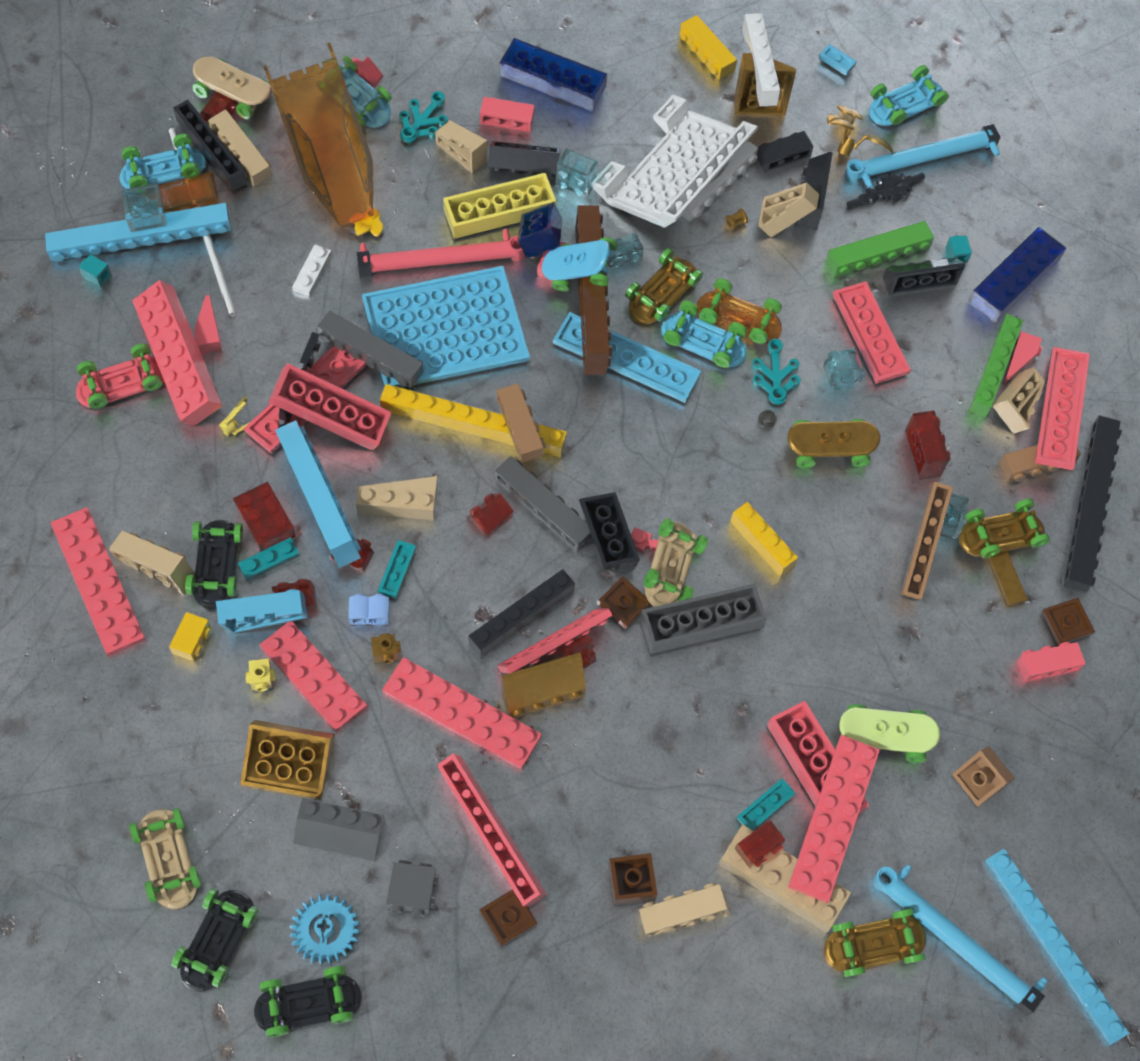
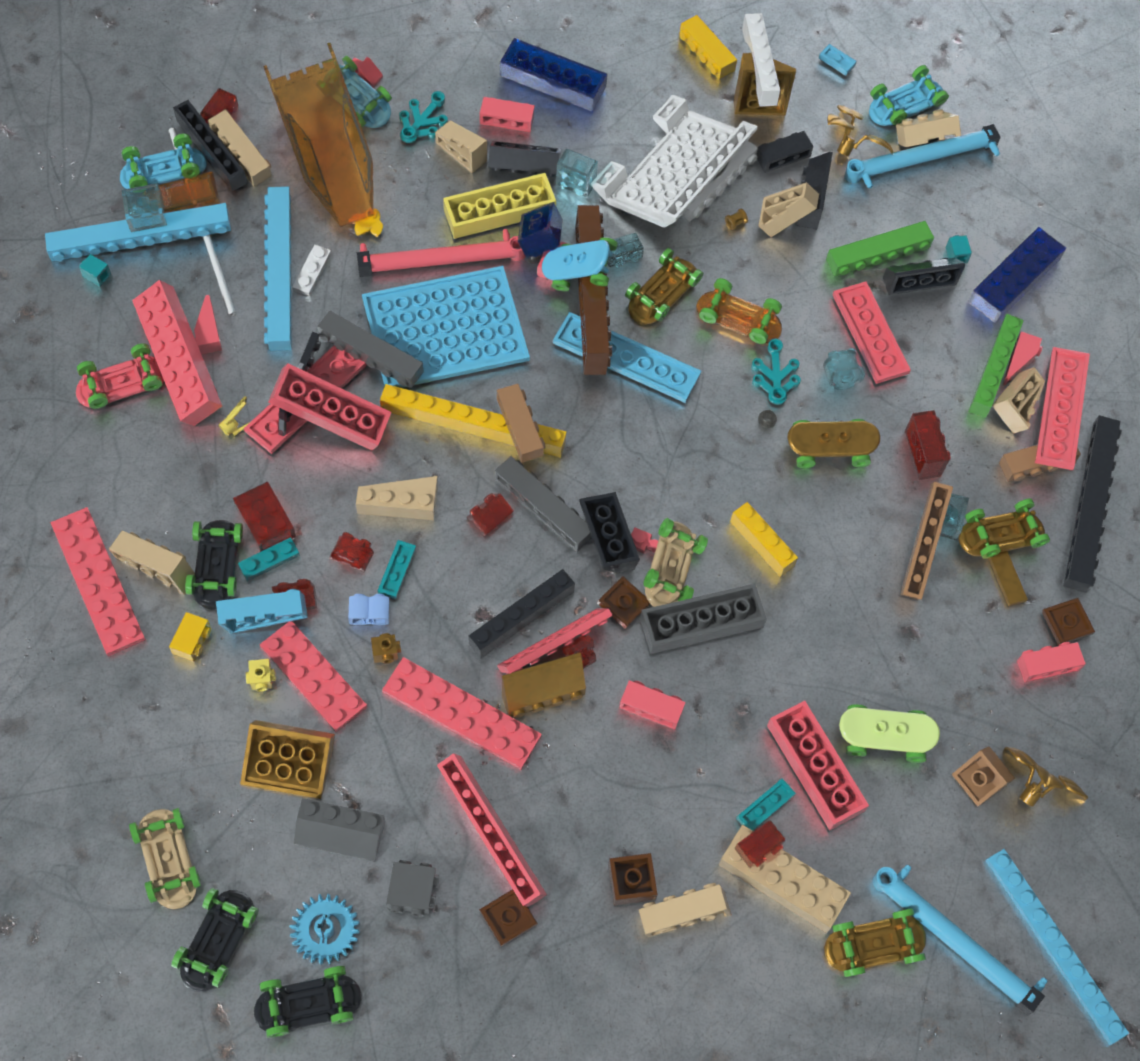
tan piece [192,56,274,119] -> none
medium azure brick [275,420,361,568] -> none
medium azure piece [661,301,747,368] -> none
coral plate [788,735,880,904] -> none
black piece [846,172,925,209] -> none
none -> medium azure brick [264,187,292,351]
none -> coral brick [619,680,685,730]
none -> tan wedge [896,109,961,147]
none -> pearl gold plant [1004,747,1088,807]

